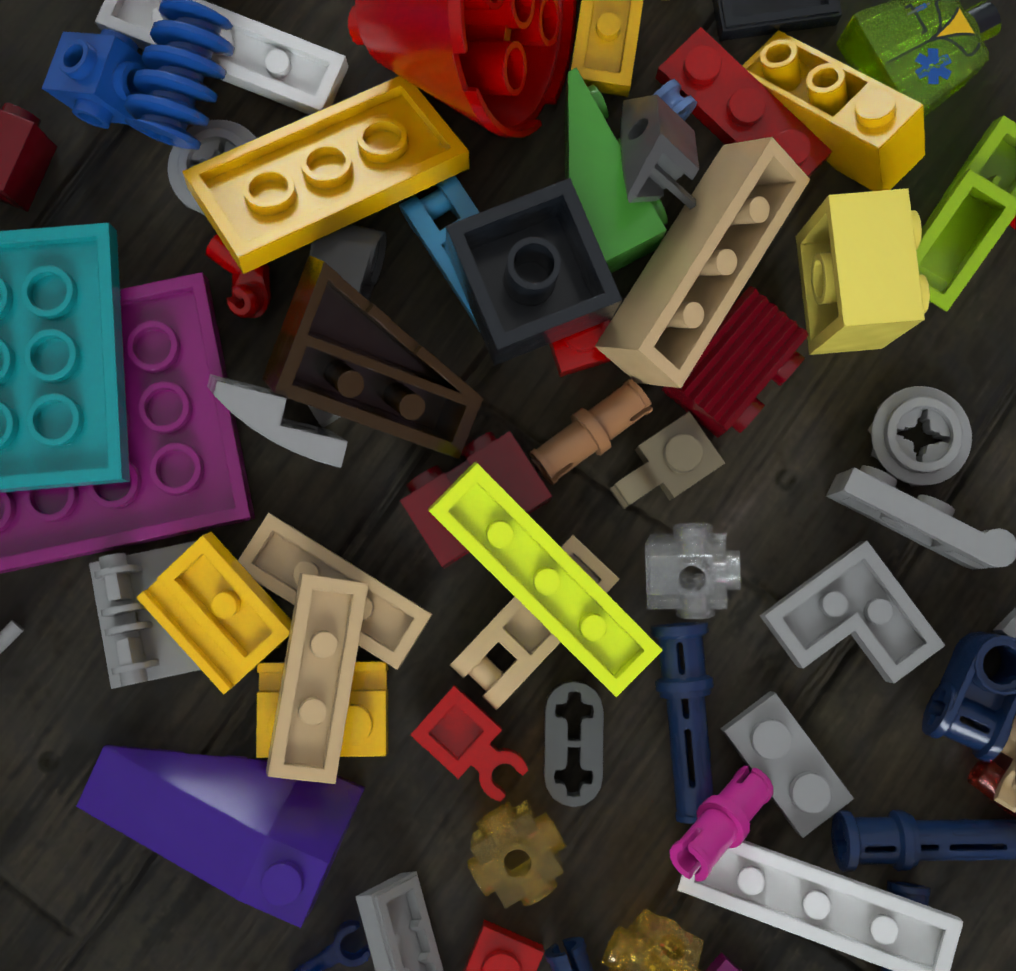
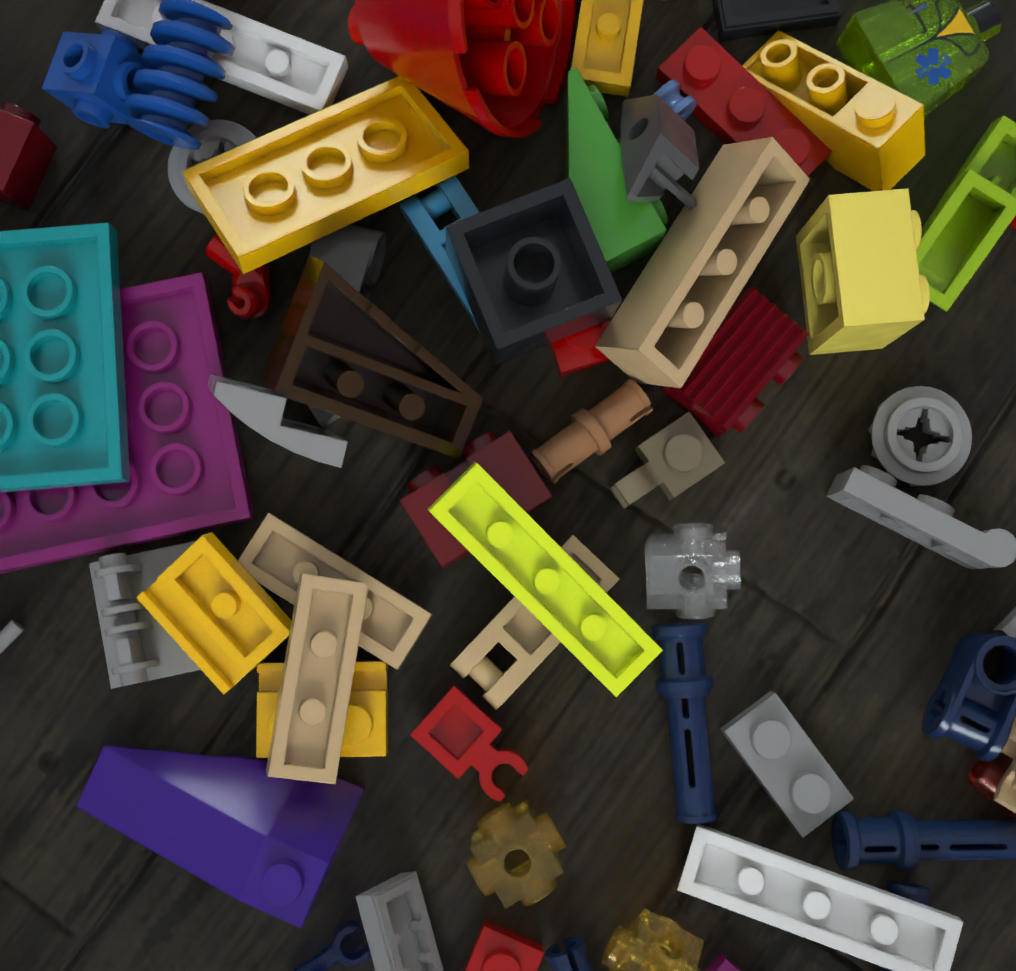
dark grey beam [543,680,604,807] -> none
dark pink pin [670,766,773,882] -> none
light grey plate [759,541,945,683] -> none

